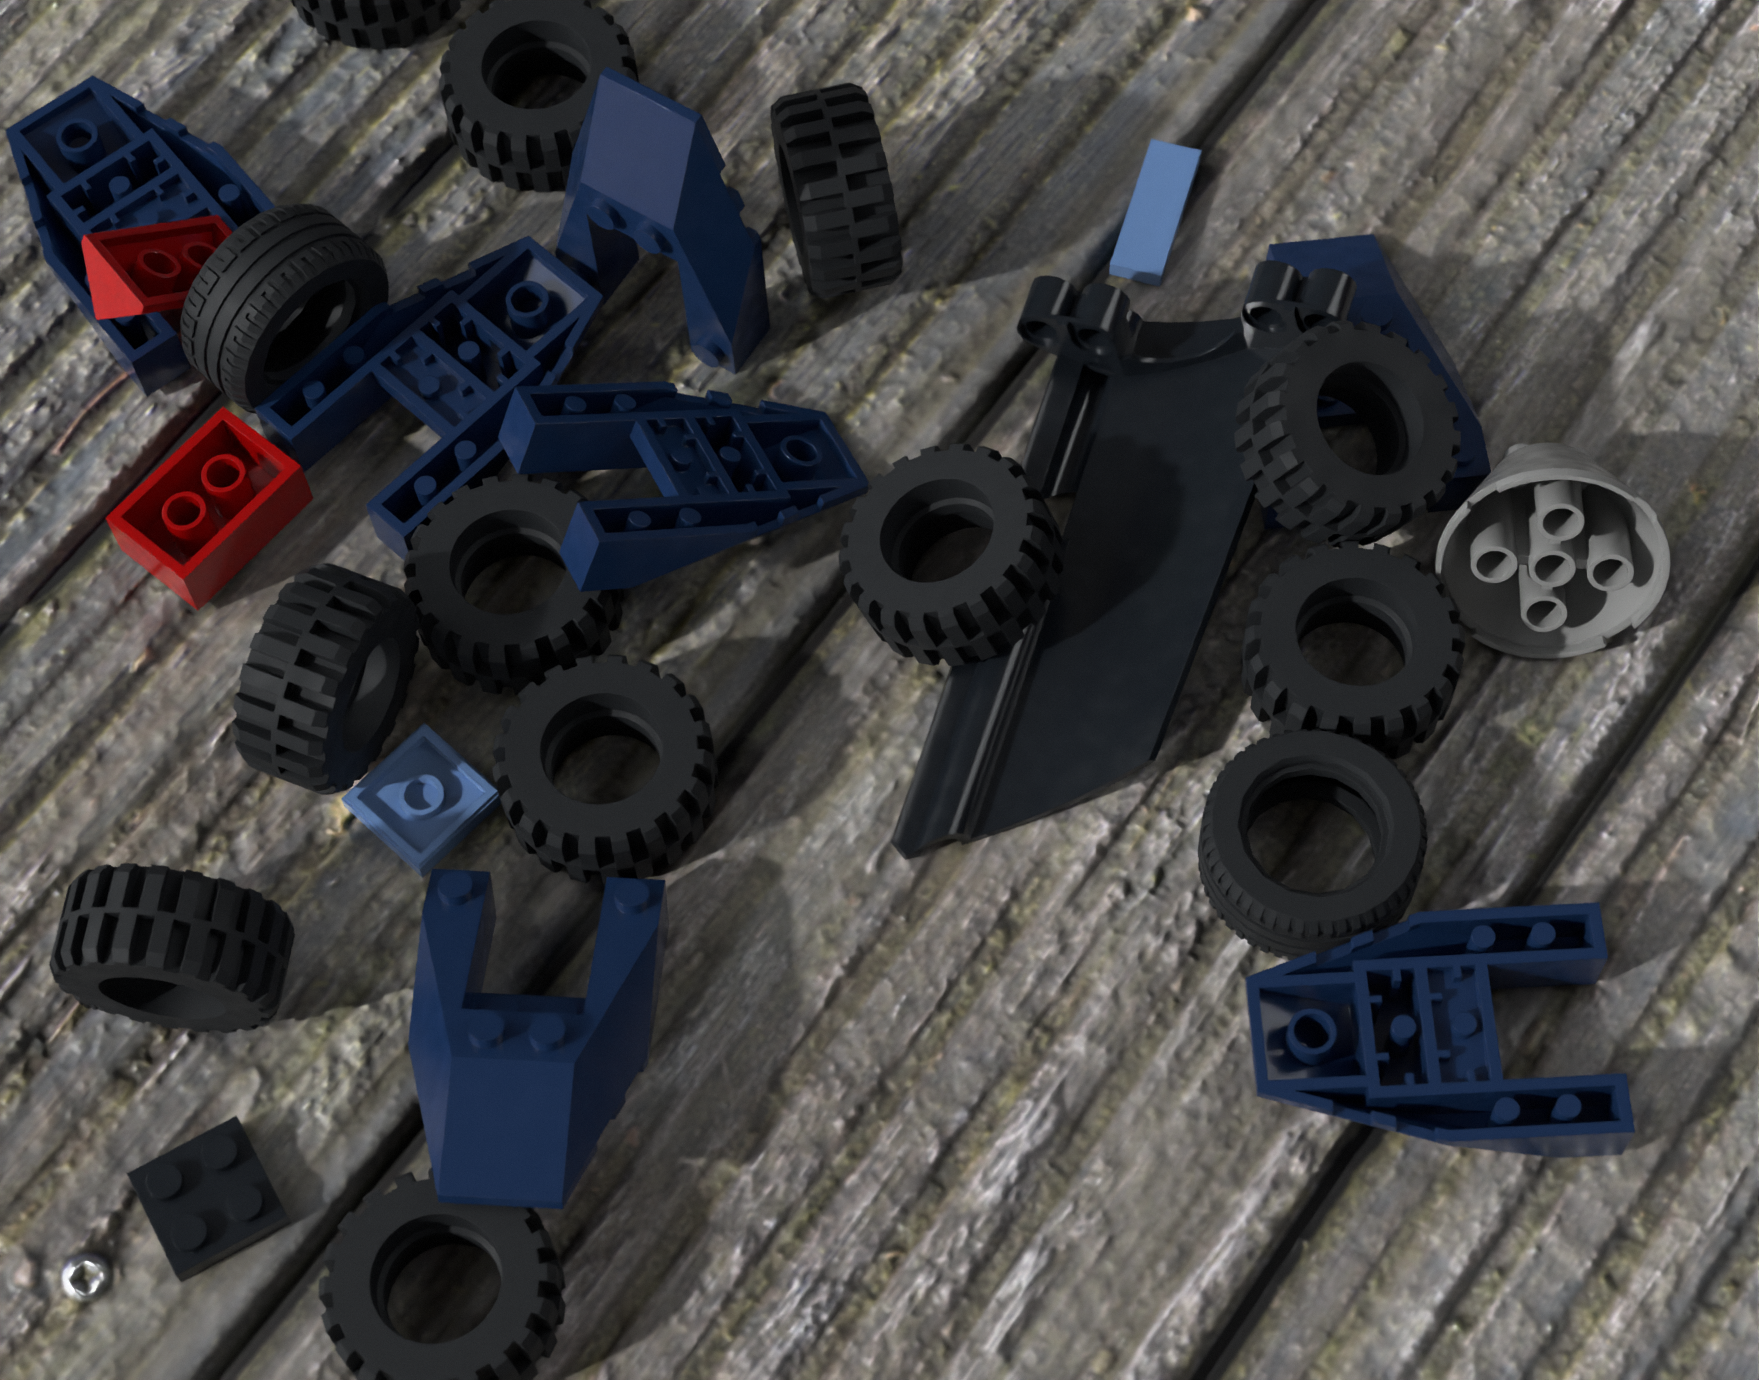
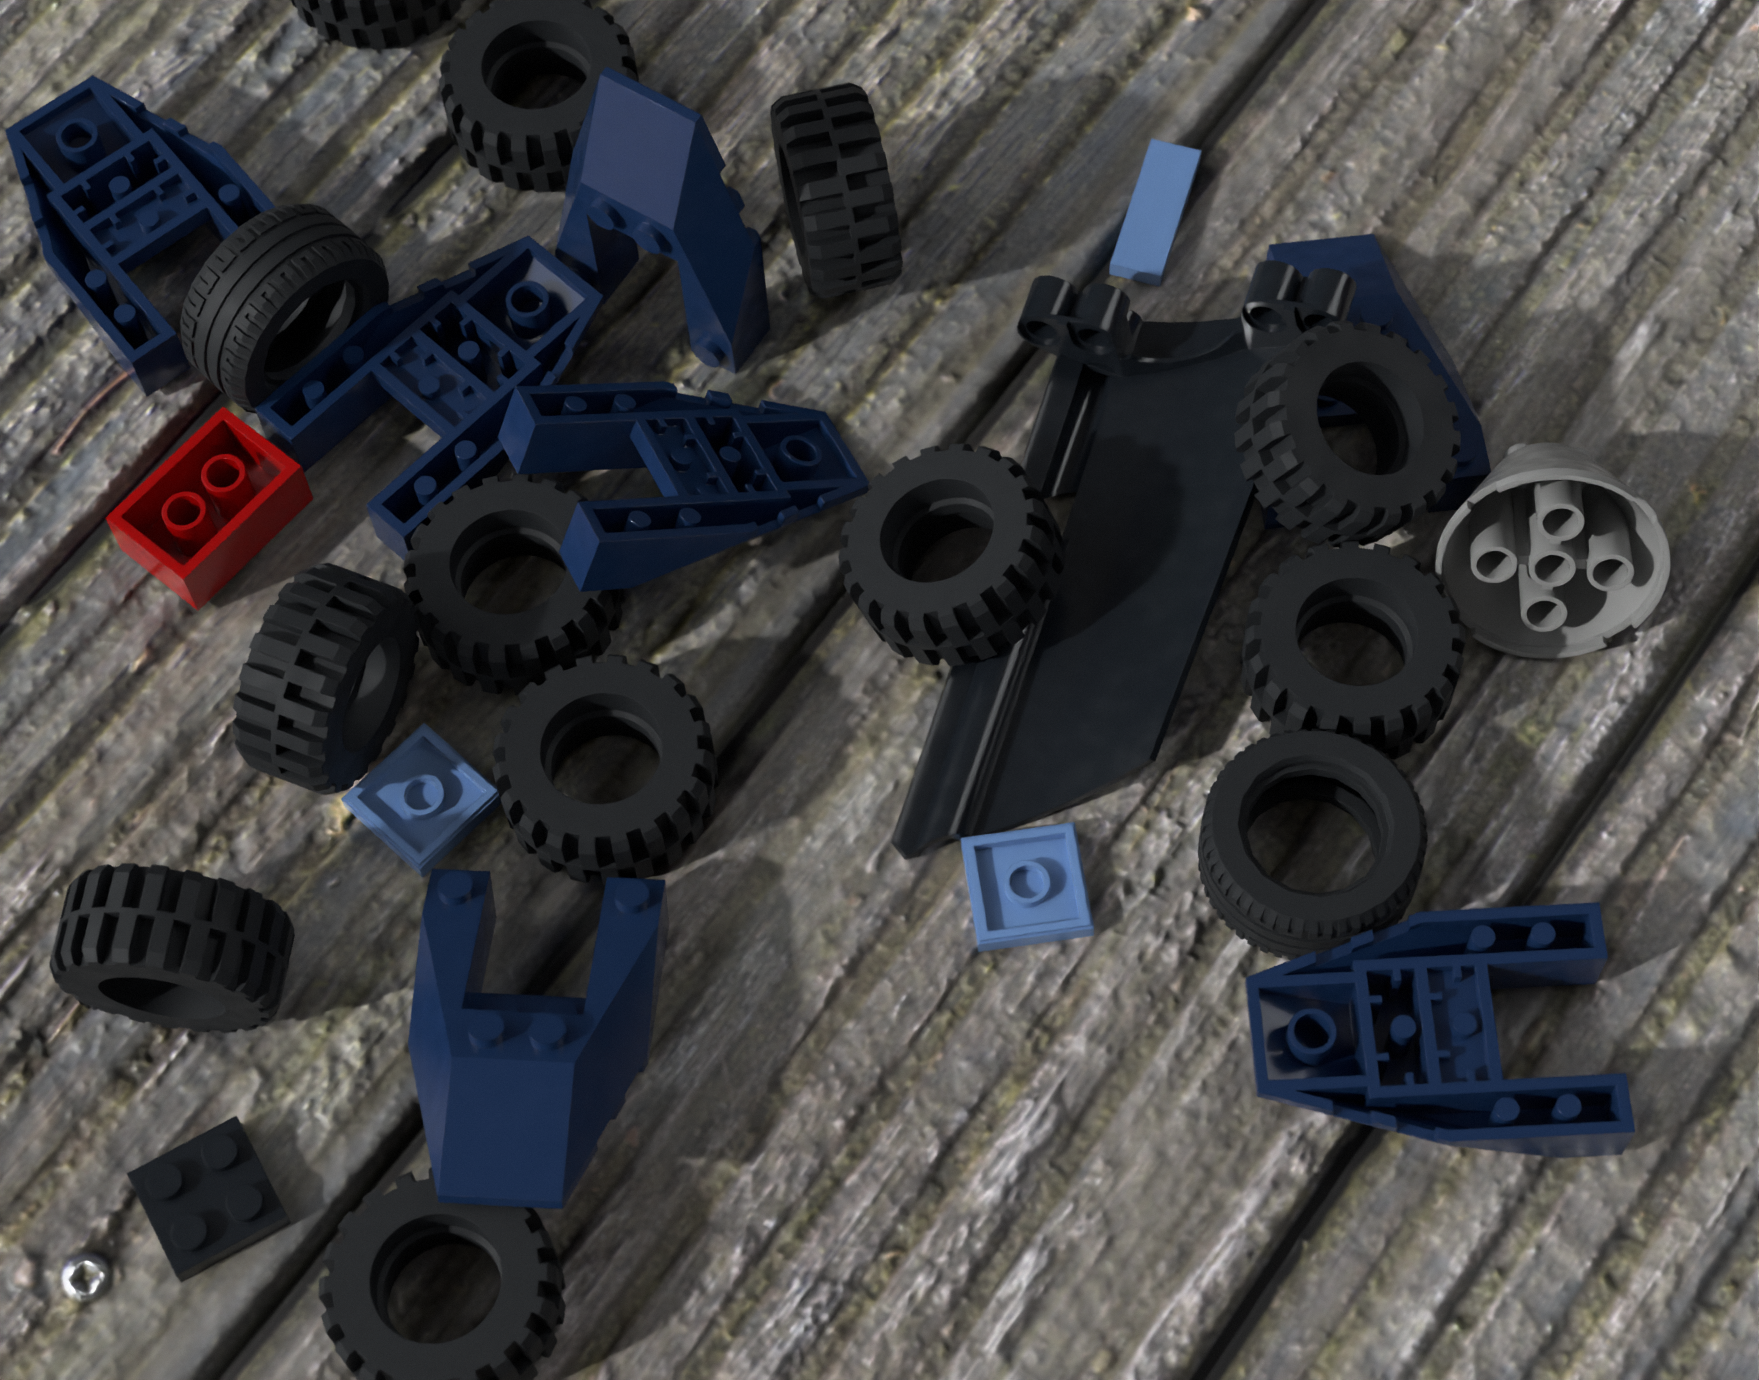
red slope [81,215,233,320] -> none
none -> medium blue tile [961,822,1094,952]

